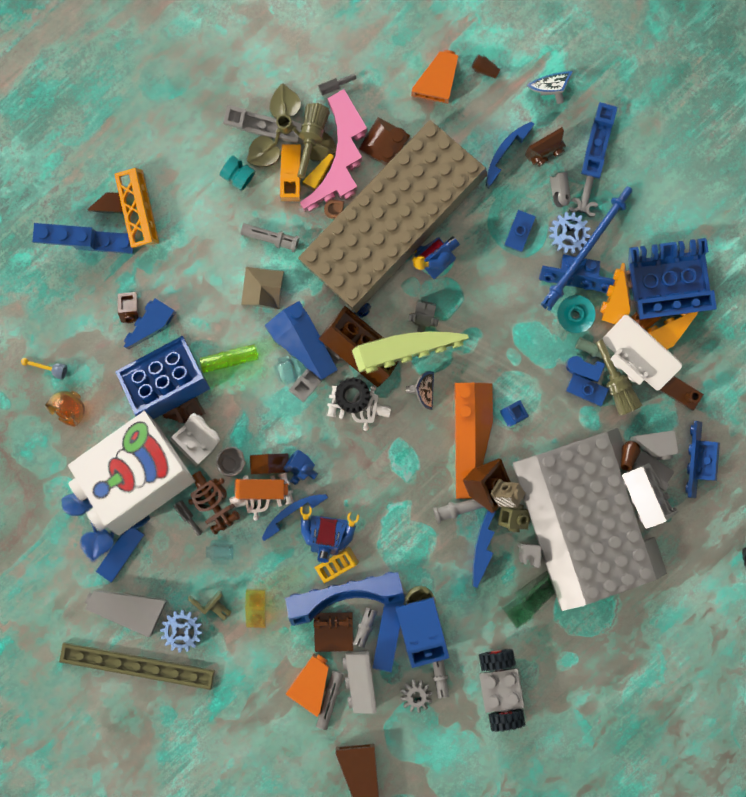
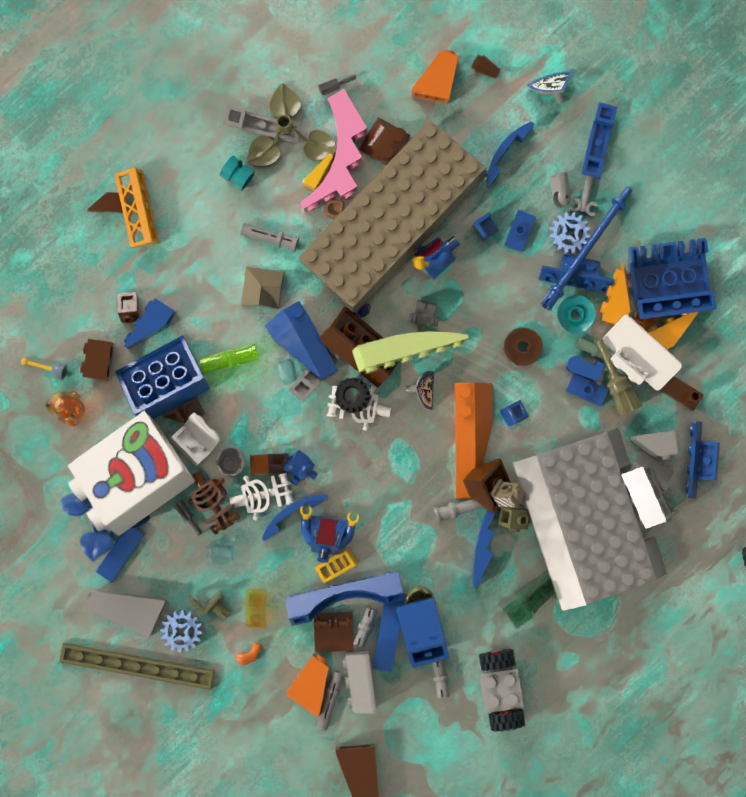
blue bracket [32,223,135,254] -> none
orange slope [235,479,288,499] -> none
light orange slope [280,144,301,201] -> none
olive piece [297,103,330,178] -> none
light grey gear [400,679,433,713] -> none
light grey hinge [518,543,541,568] -> none
reddish brown slope [525,127,566,167] -> none
reddish brown cone [620,441,641,471] -> none
none -> reddish brown brick [80,339,114,381]
none -> orange arm [236,642,263,665]
none -> blue panel [472,212,499,241]
none -> reddish brown plate [504,327,542,366]

